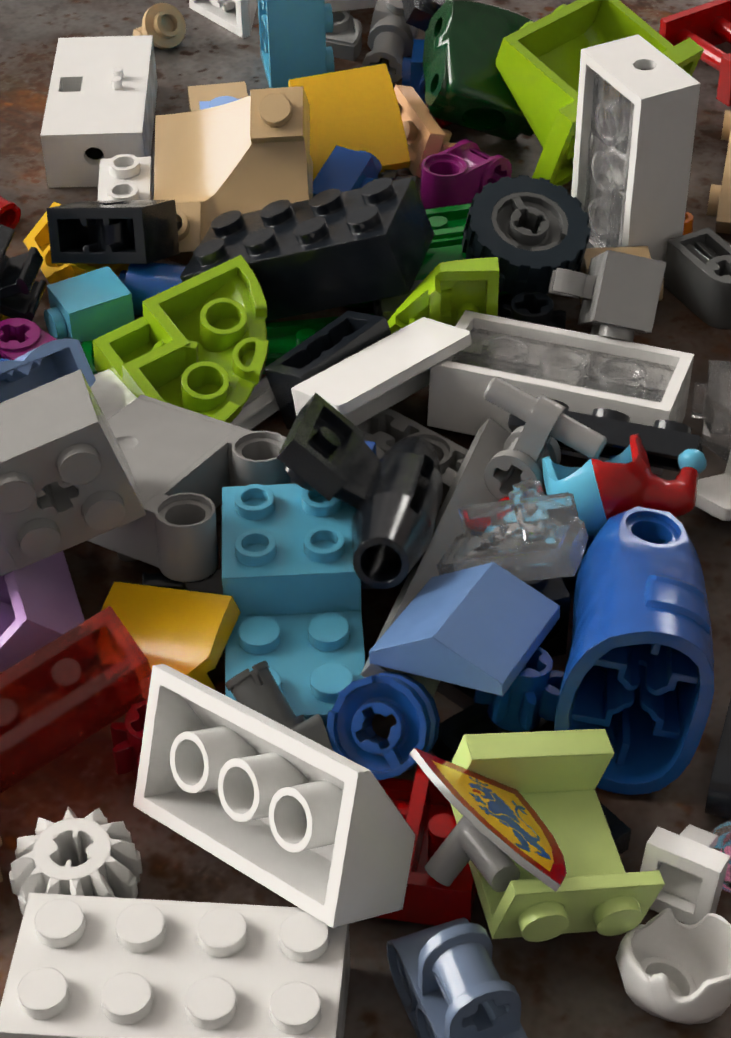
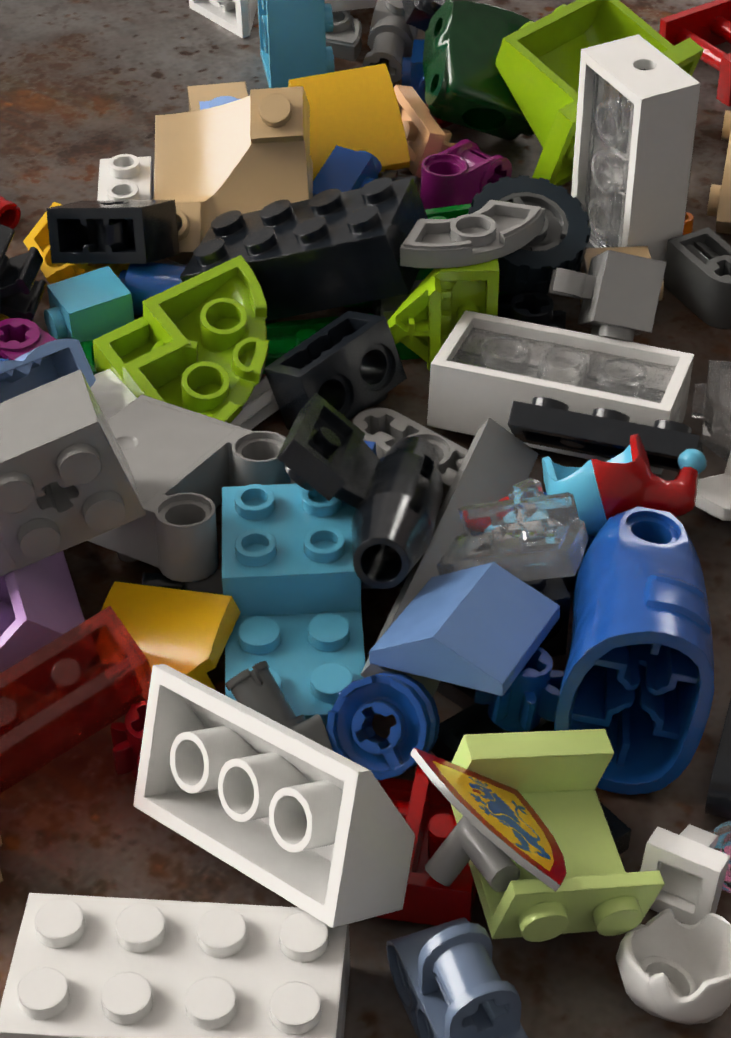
white gear [9,806,143,915] -> none
white brick [40,35,158,188] -> none
tan plate [133,3,186,49] -> none
white panel [291,317,472,426] -> none
light grey piece [484,377,607,506] -> none
none -> light grey tile [400,200,545,268]

